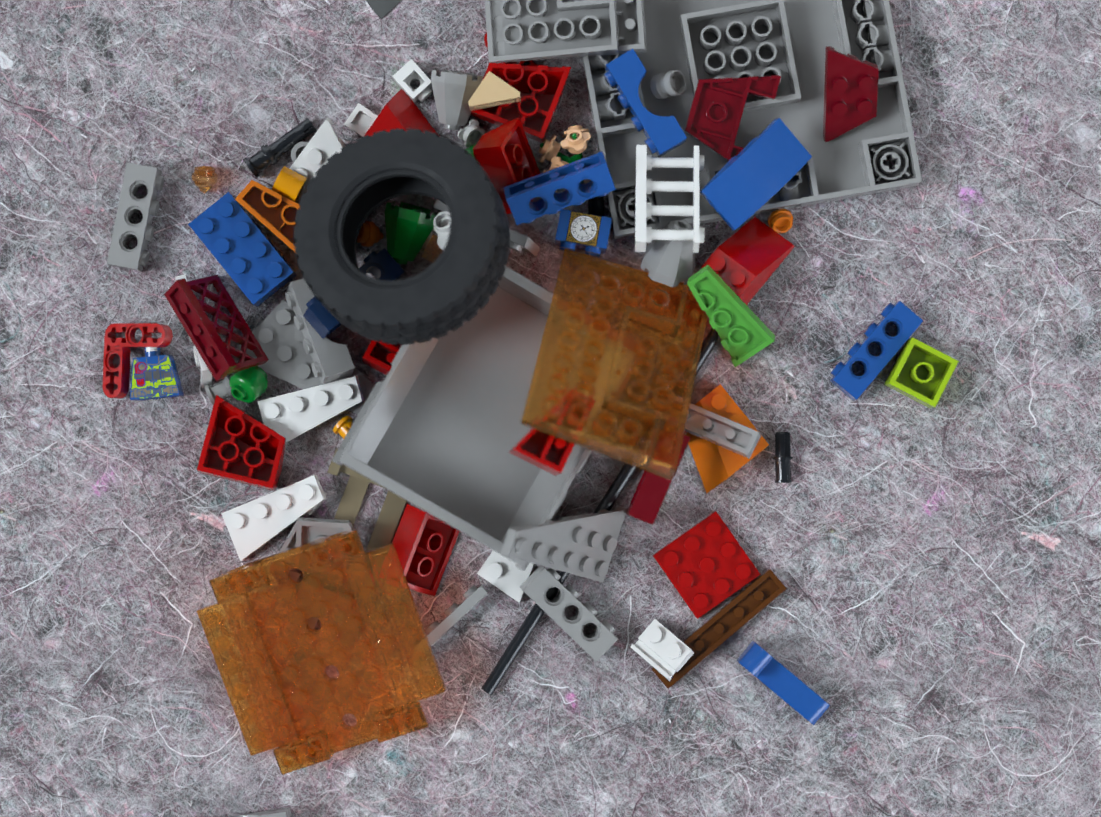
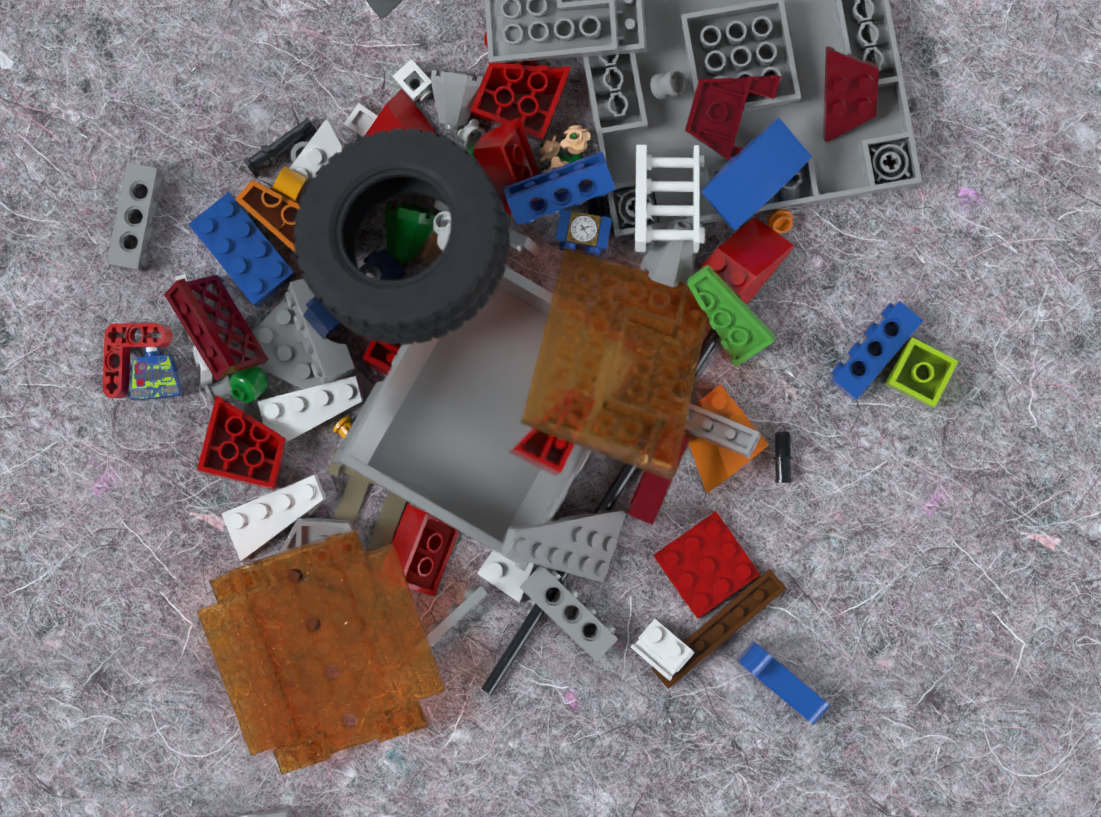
clear orange plate [192,166,218,193] -> none
plate [357,221,384,247] -> none
tan slope [468,71,521,111] -> none
blue arch [604,49,687,157] -> none

